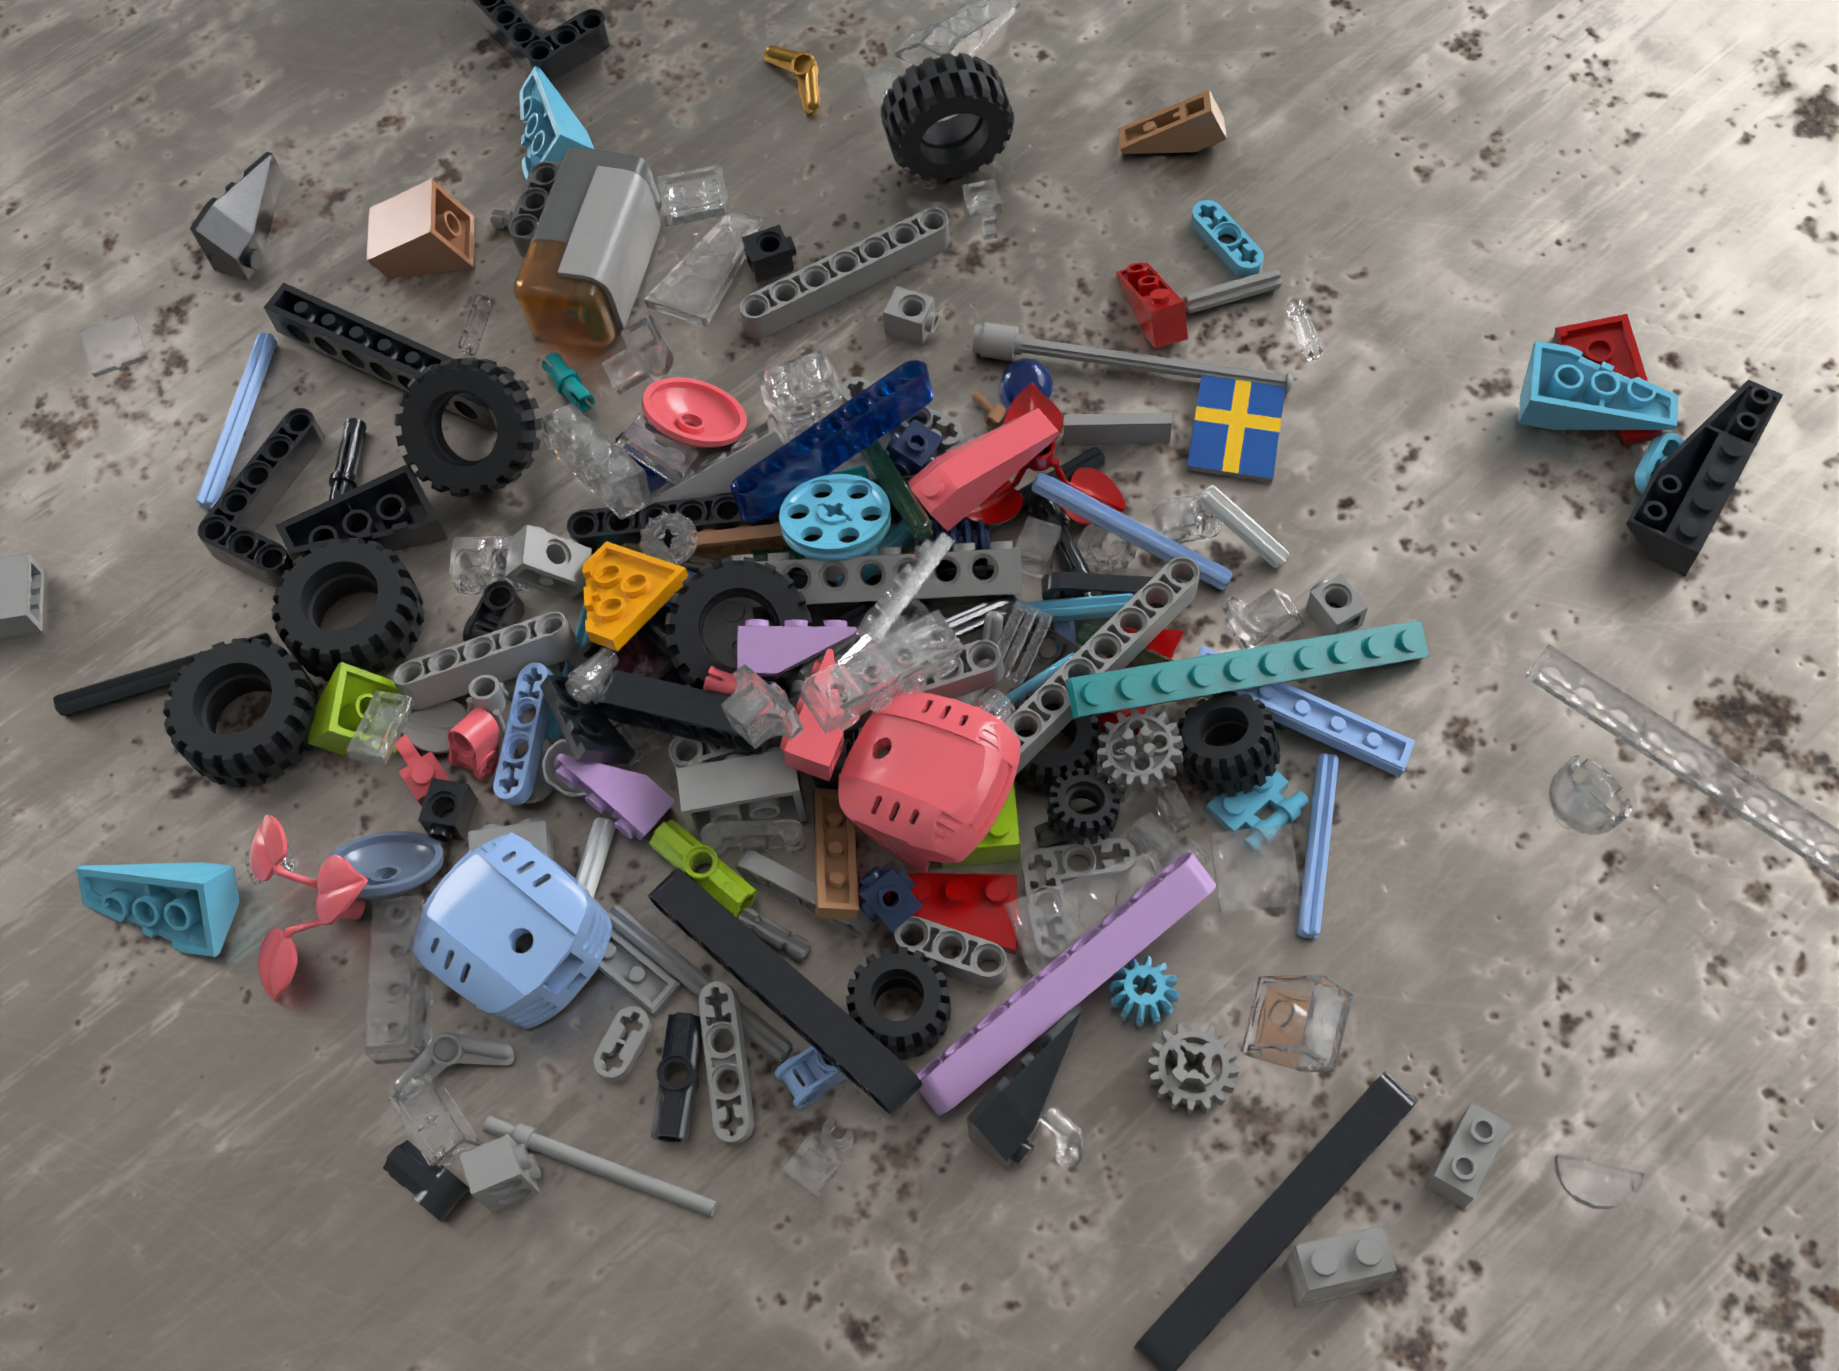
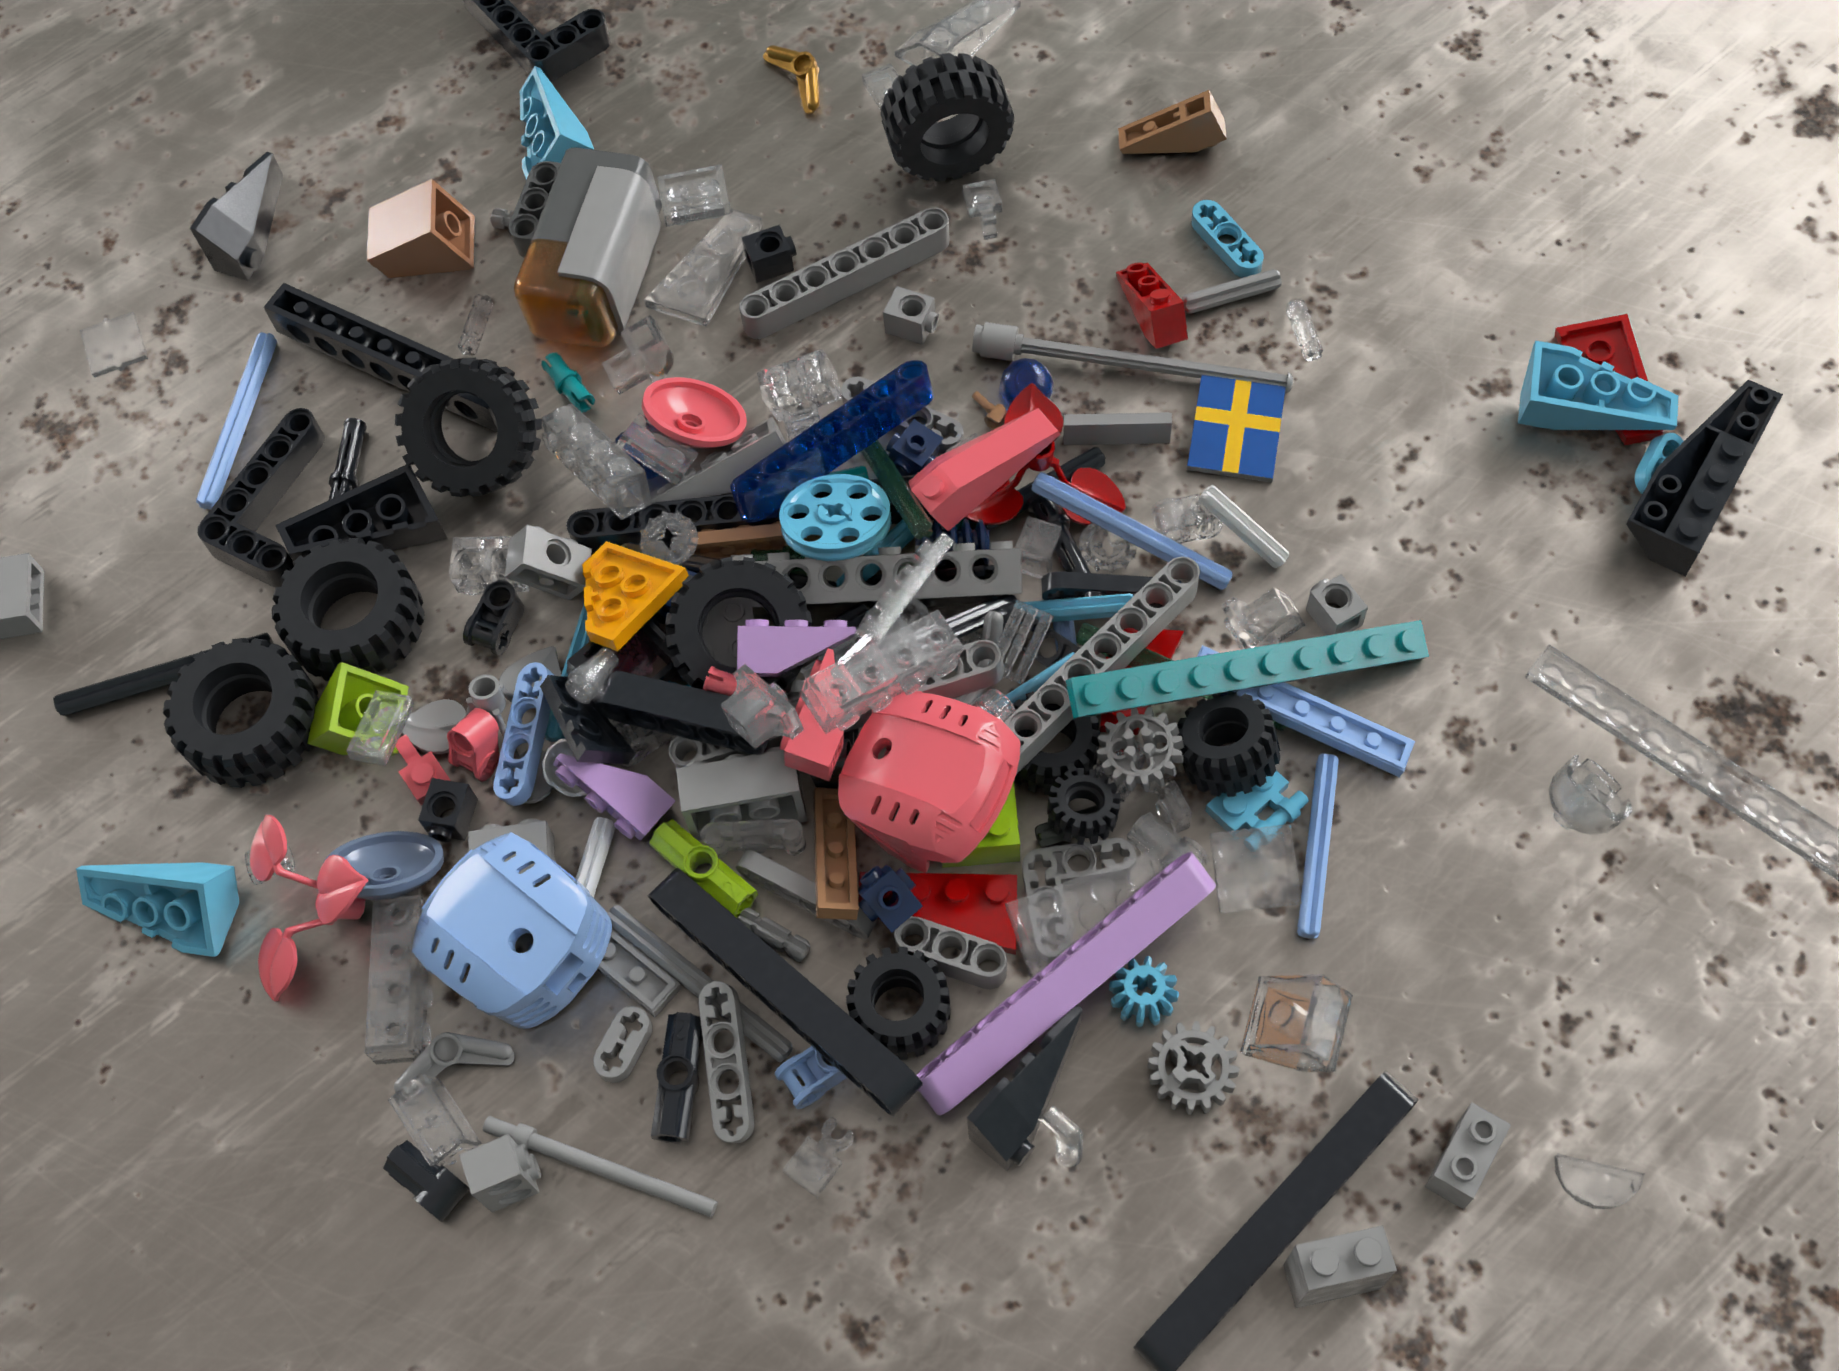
light grey beam [392,612,579,710] -> none

